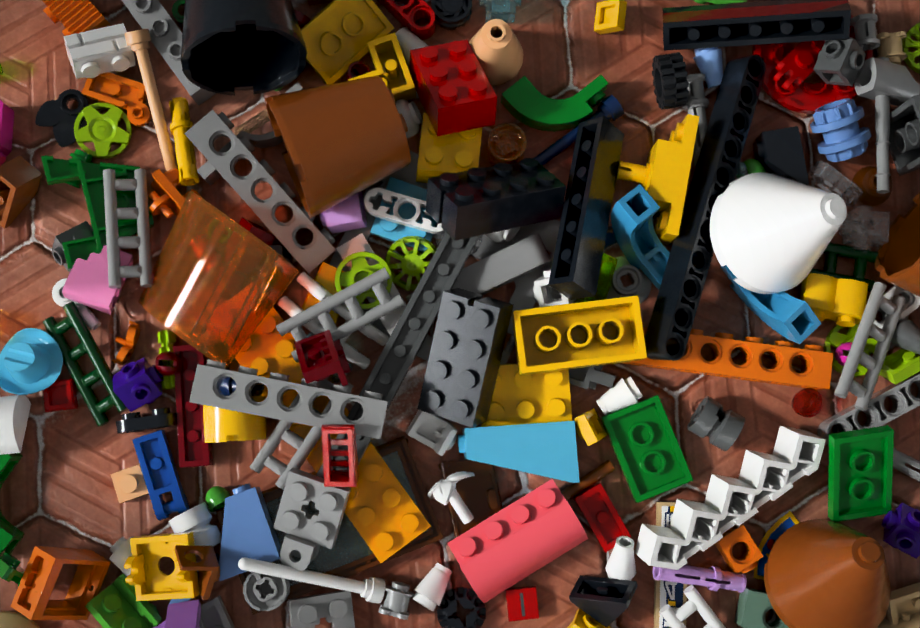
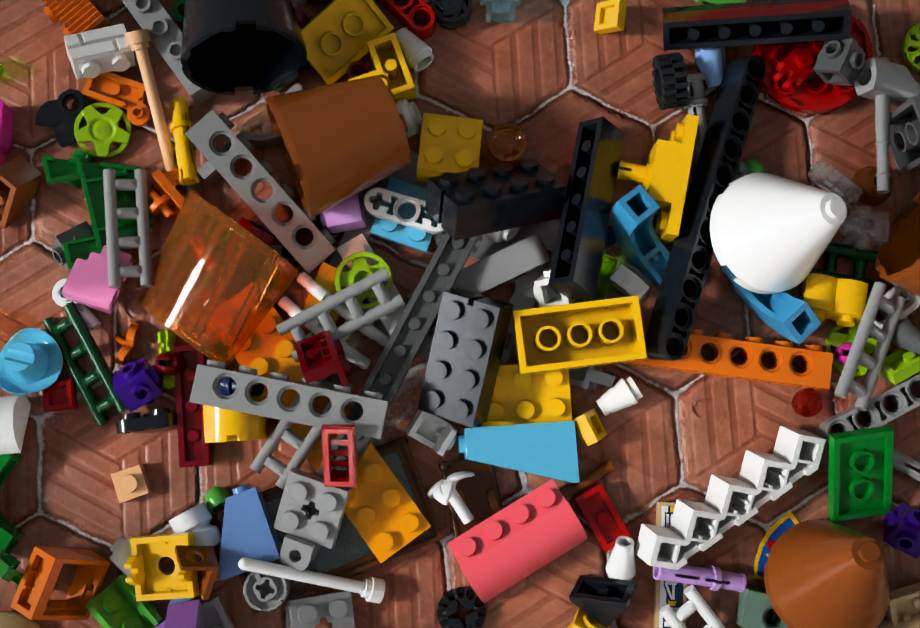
blue plate [132,430,190,521] -> none
light grey brick [378,581,414,620] -> none
lime wheel [385,236,437,291] -> none
red brick [410,39,497,137] -> none
white cone [412,563,452,611] -> none
light nougat cone [469,19,523,86] -> none
green arch [501,75,609,132] -> none
red tile [505,586,539,622] -> none
dark blue piece [533,95,624,166] -> none
green plate [601,395,693,503] -> none
dark grey wheel [687,396,745,452] -> none
orange brick [715,524,764,574] -> none
black slope [753,126,809,185] -> none
medium blue piece [810,98,872,162] -> none
light grey bush [850,13,881,51] -> none
tan brick [876,31,907,65] -> none
none -> white piece [610,264,650,299]

